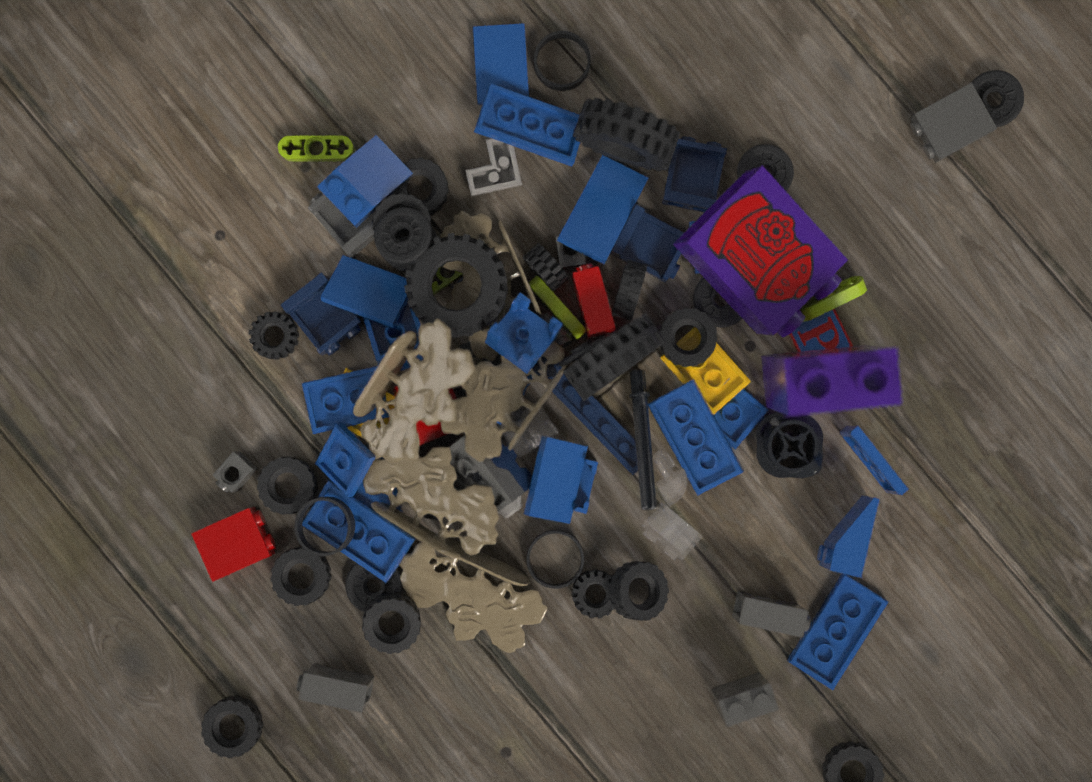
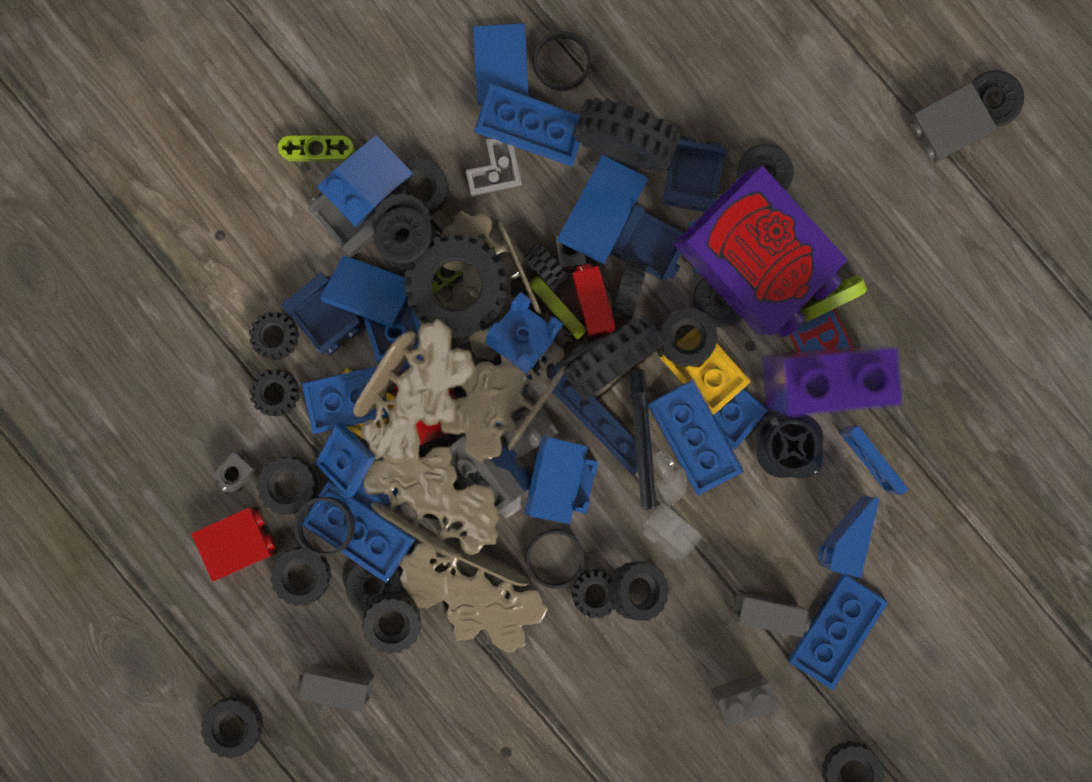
none -> black tyre [249,369,300,416]

